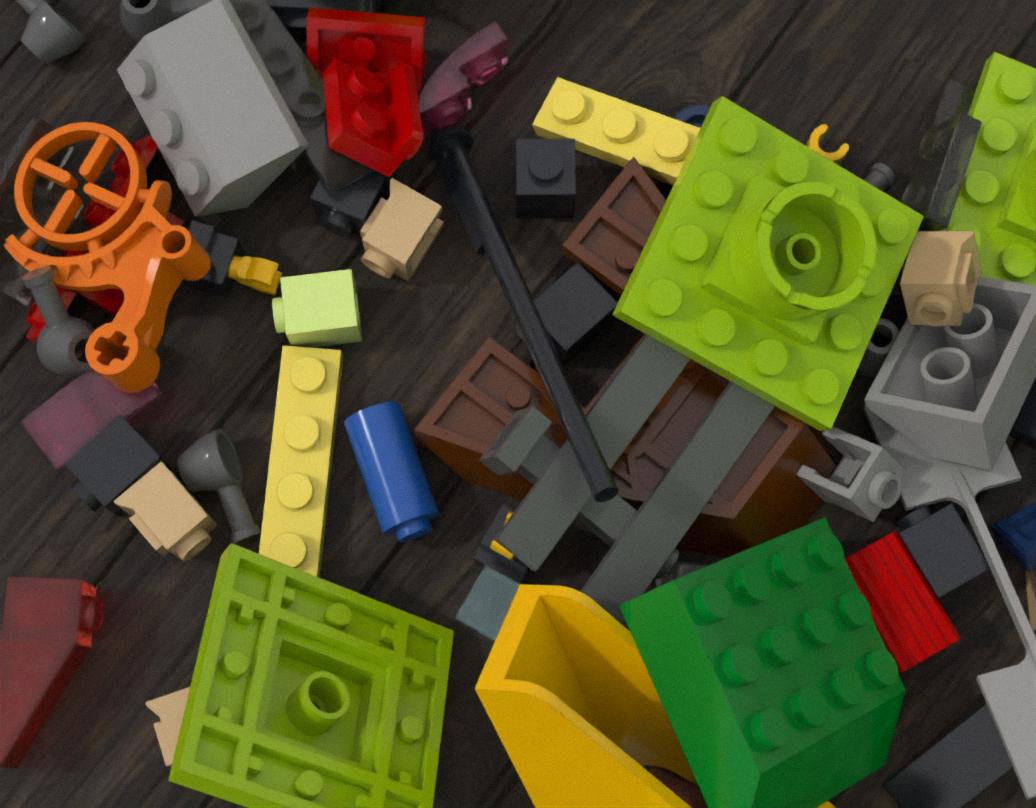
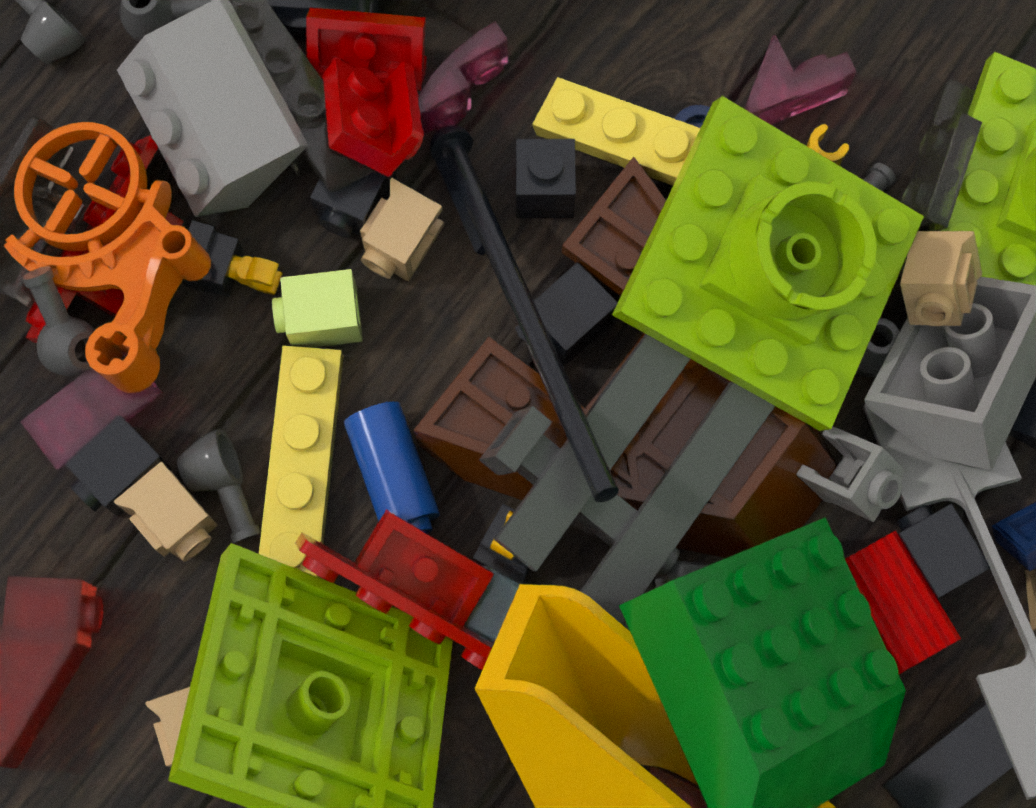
none -> red bracket [295,509,494,670]
none -> clear pink slope [745,35,857,125]

